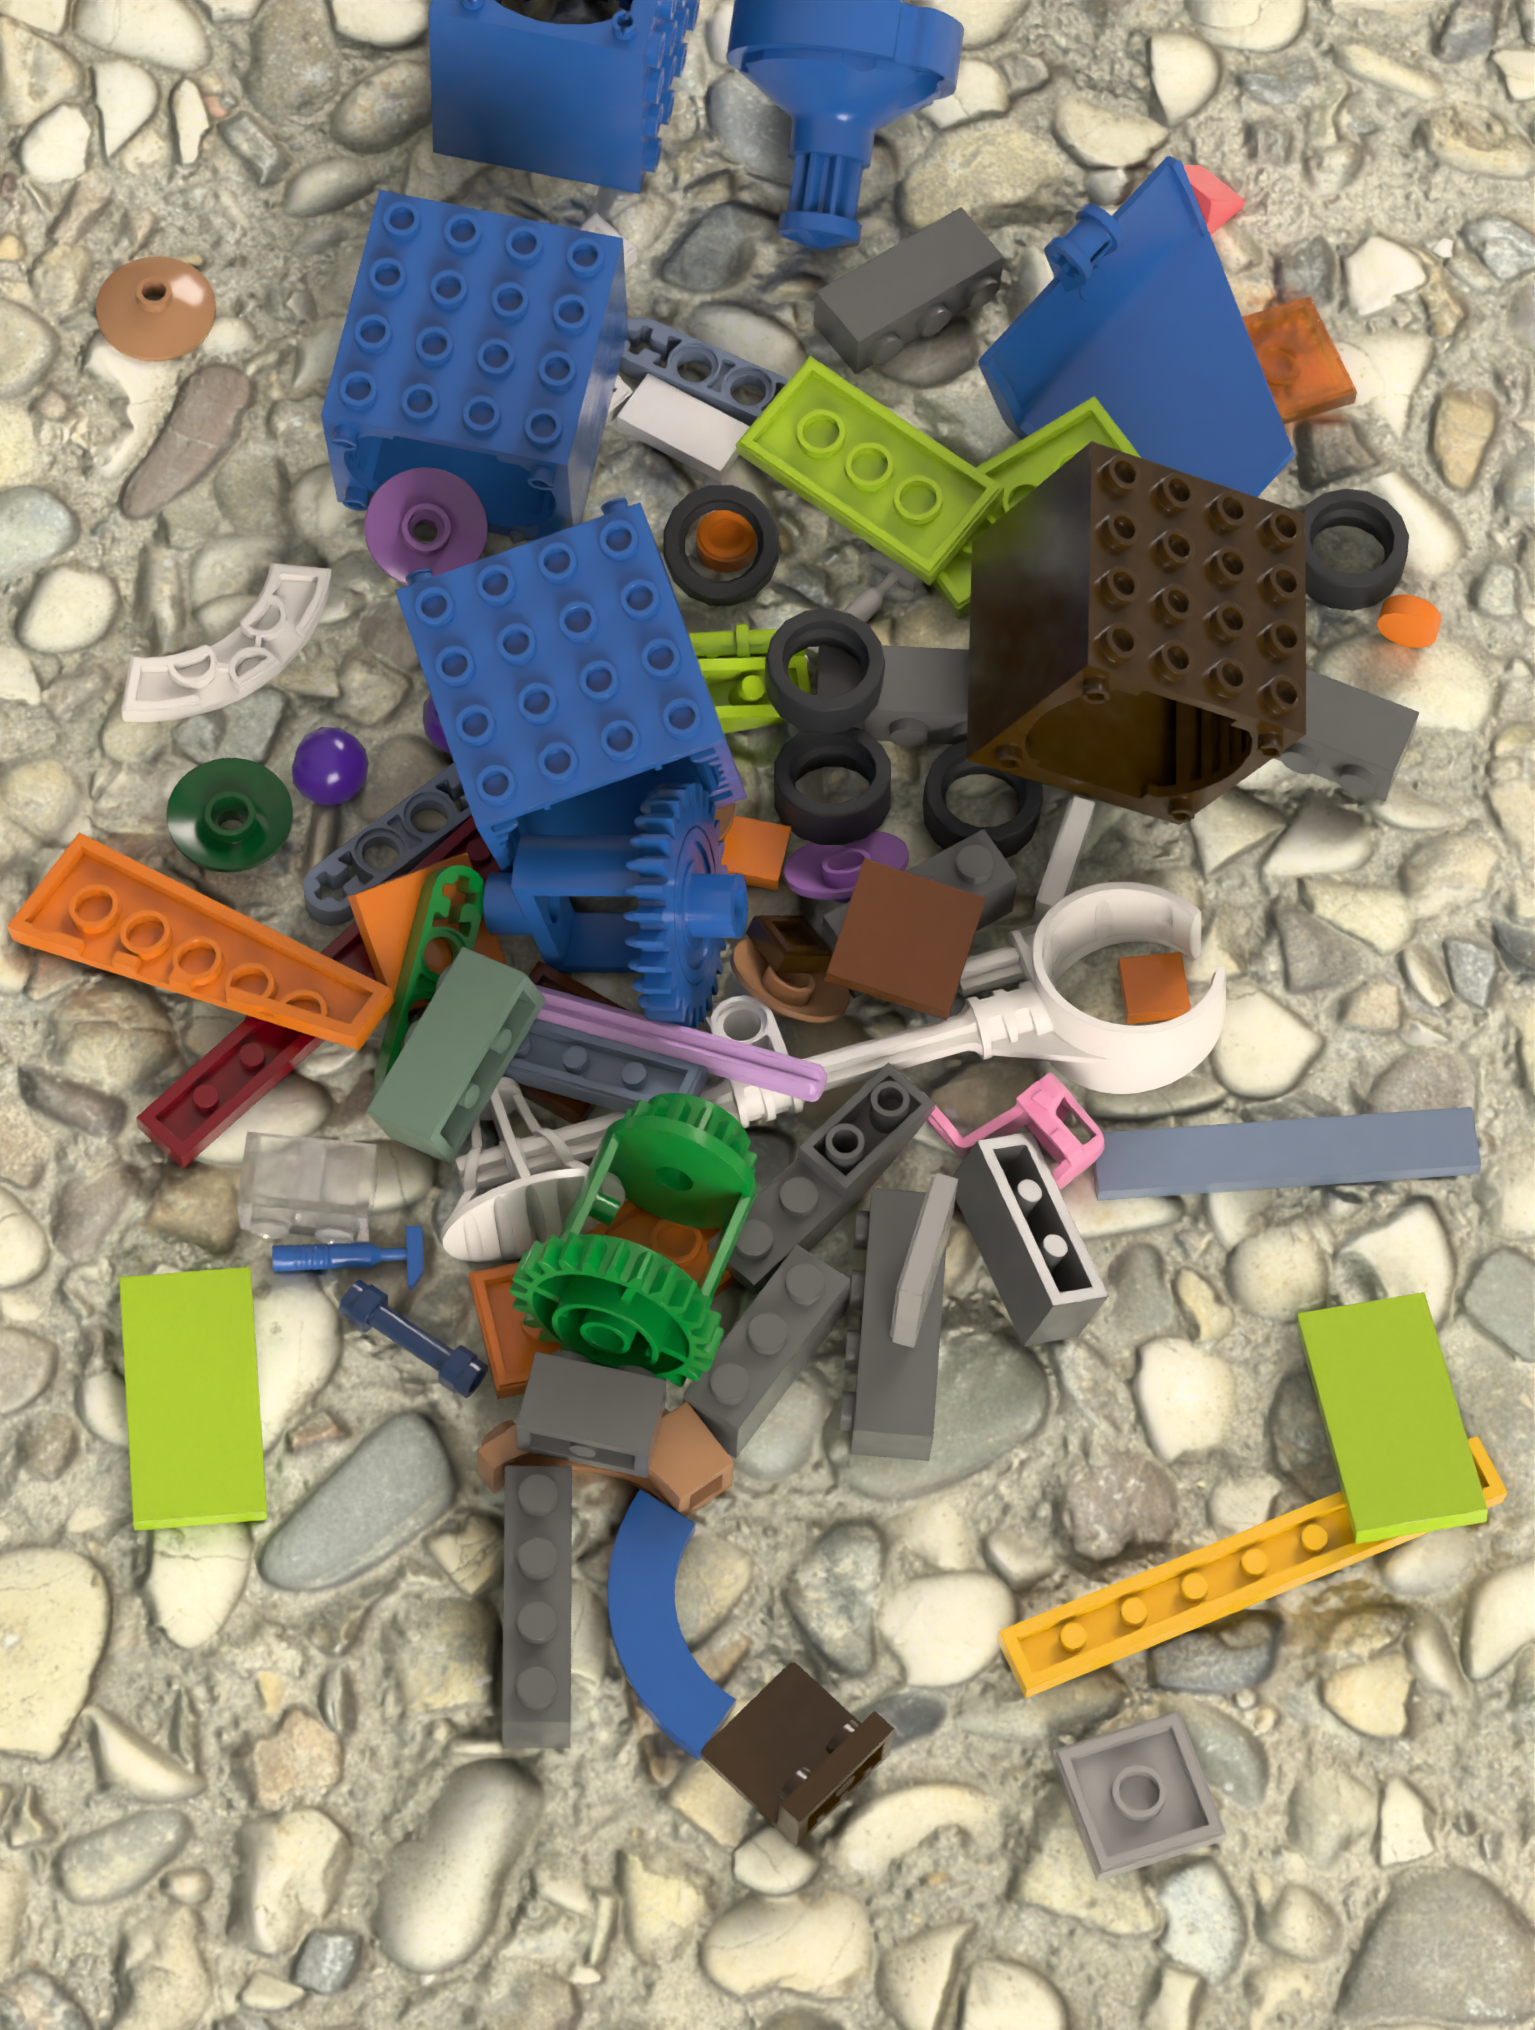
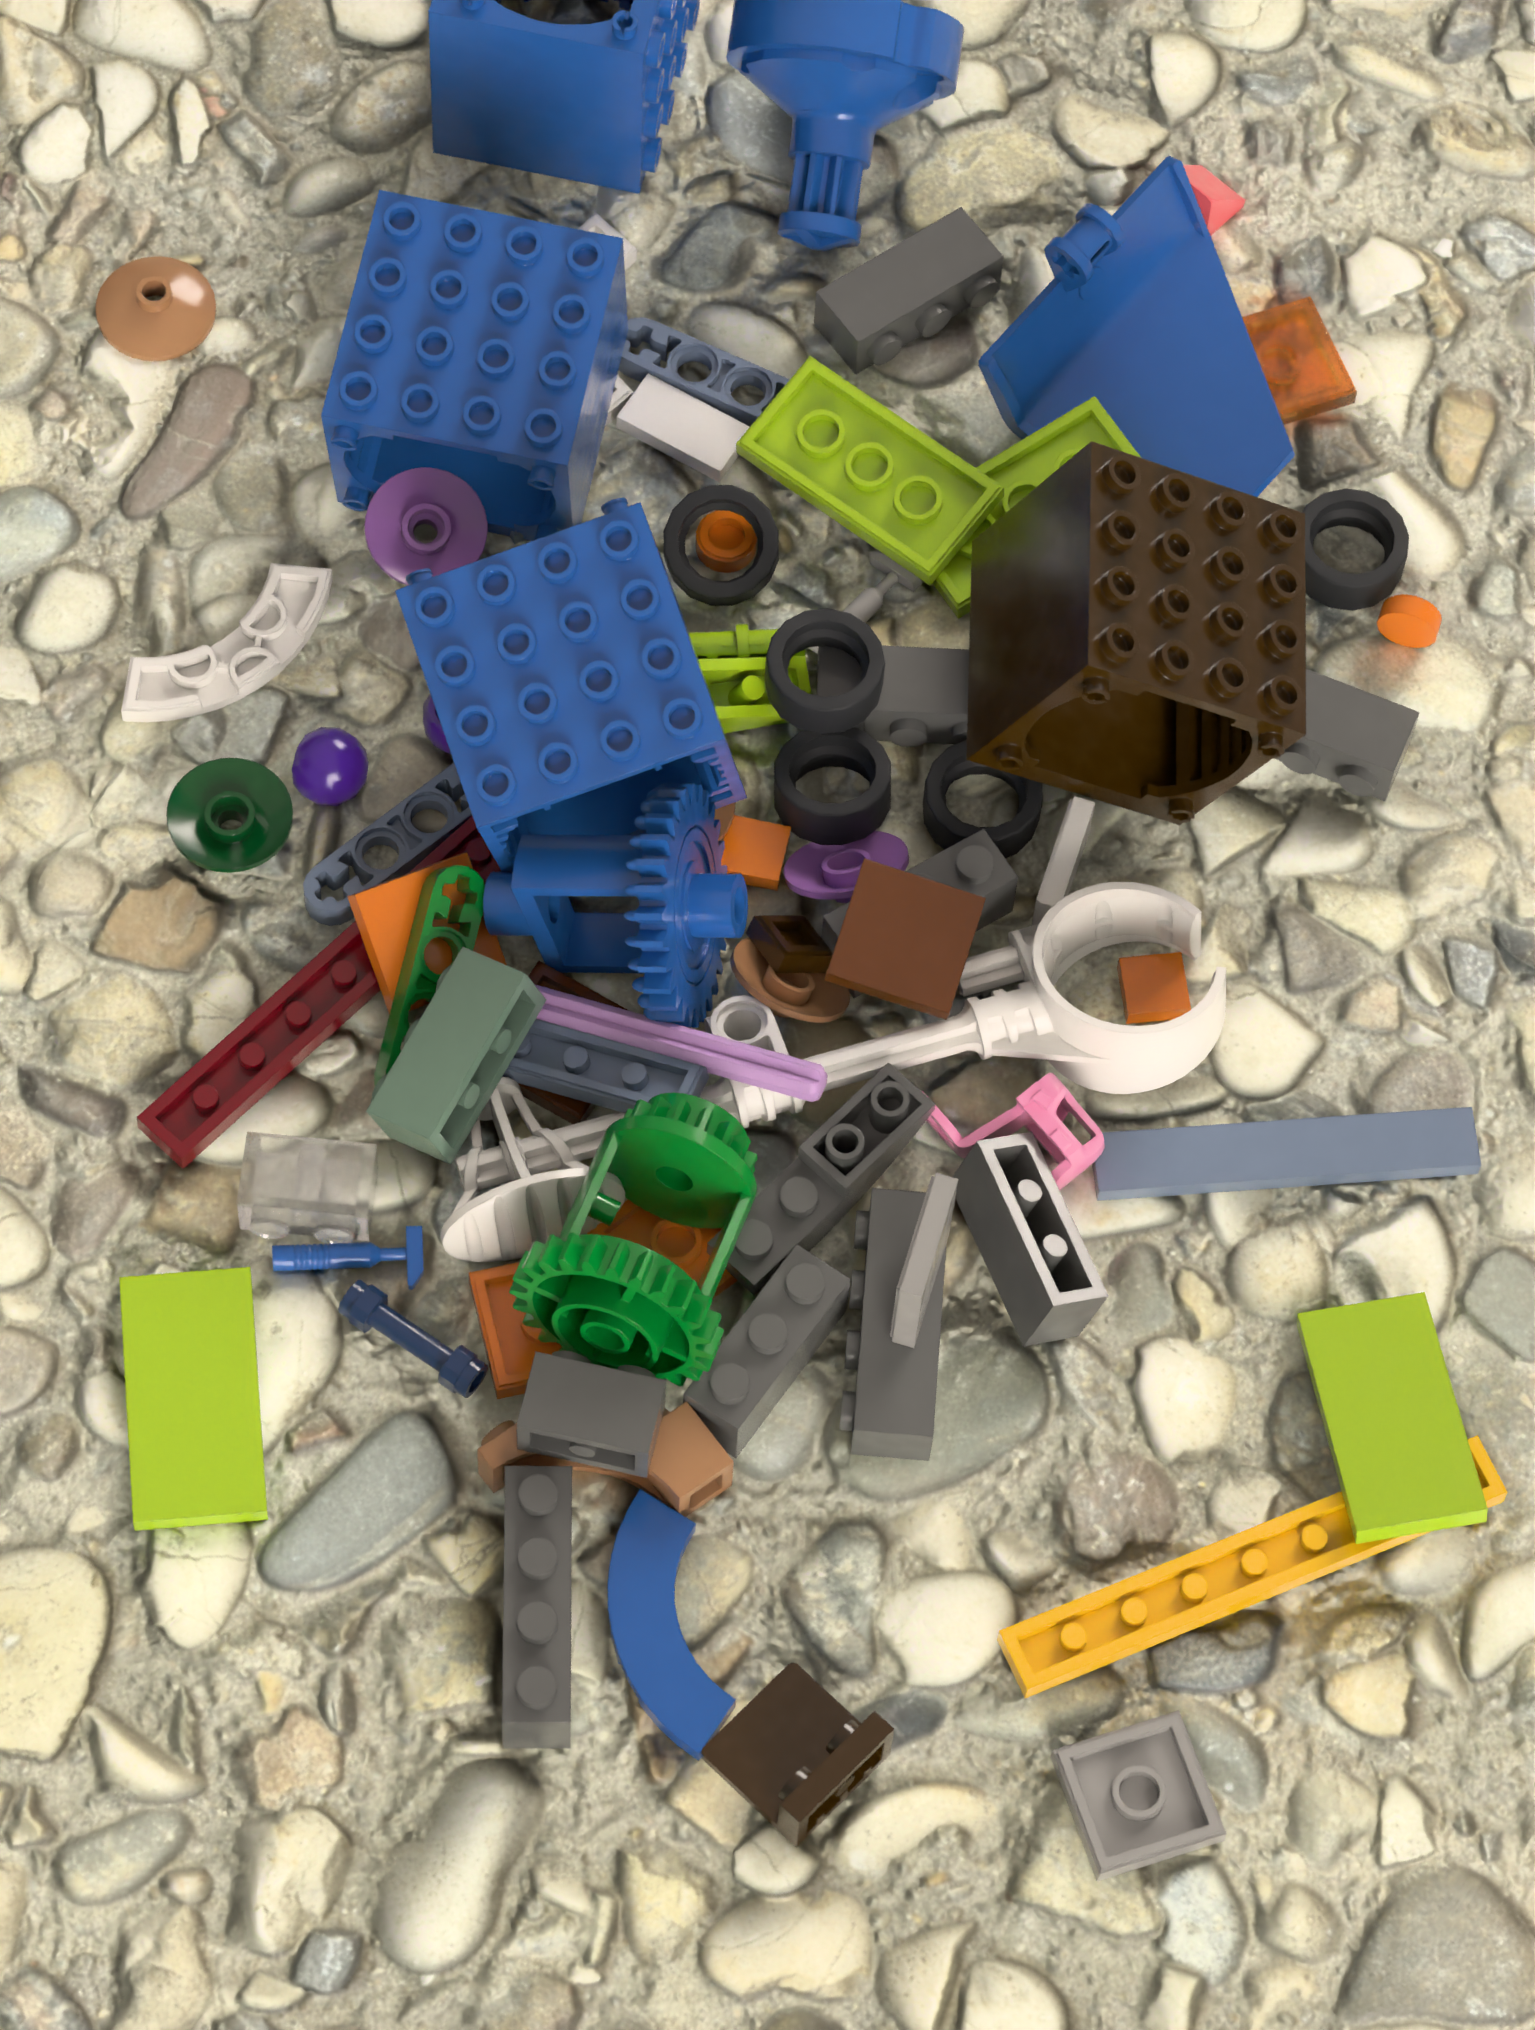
orange wing [7,833,395,1050] -> none

